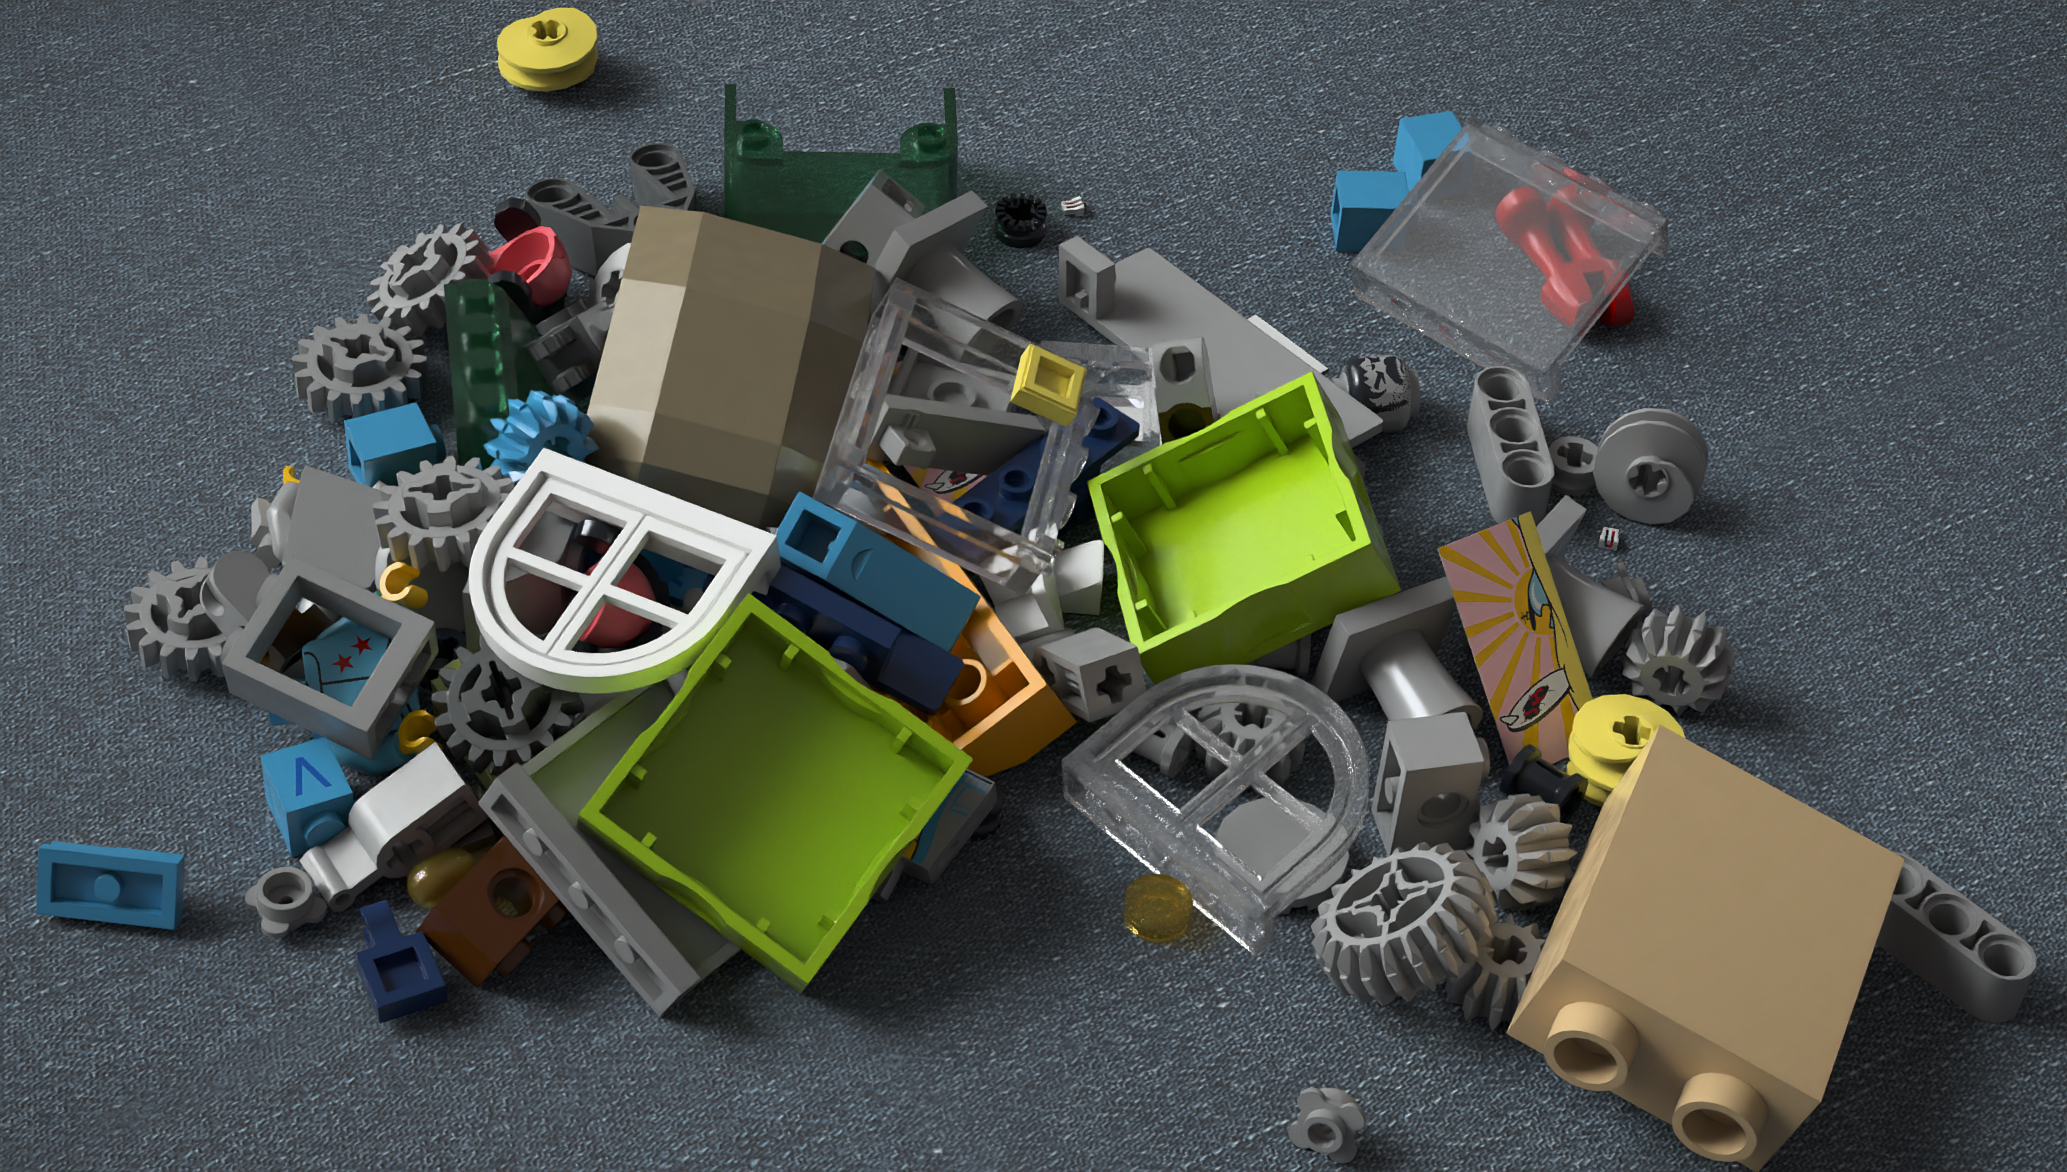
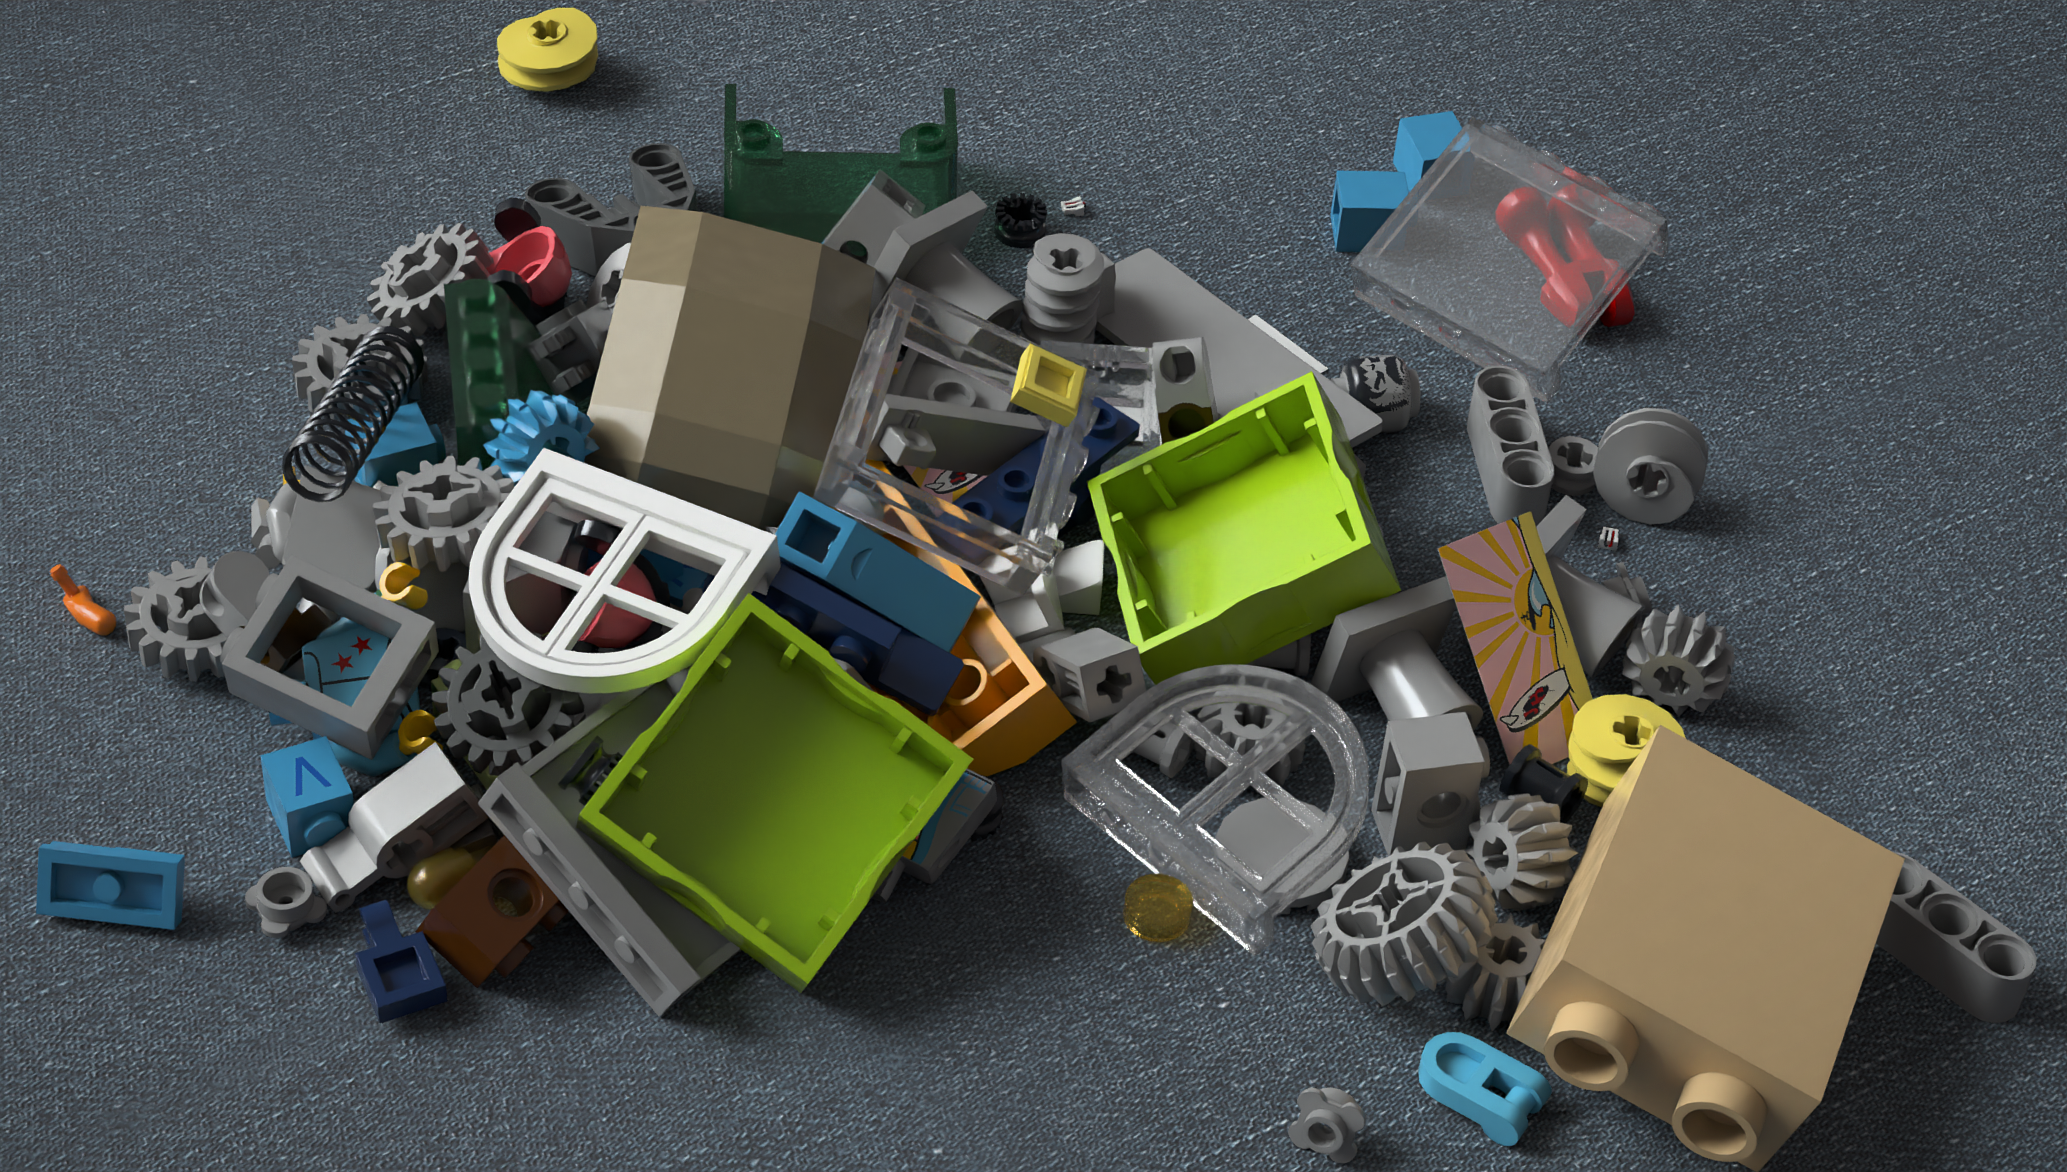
none -> orange piece [50,564,117,636]
none -> black piece [282,326,424,502]
none -> black bush [558,736,623,806]
none -> light grey piece [1019,233,1104,363]
none -> medium azure plate [1418,1032,1552,1146]

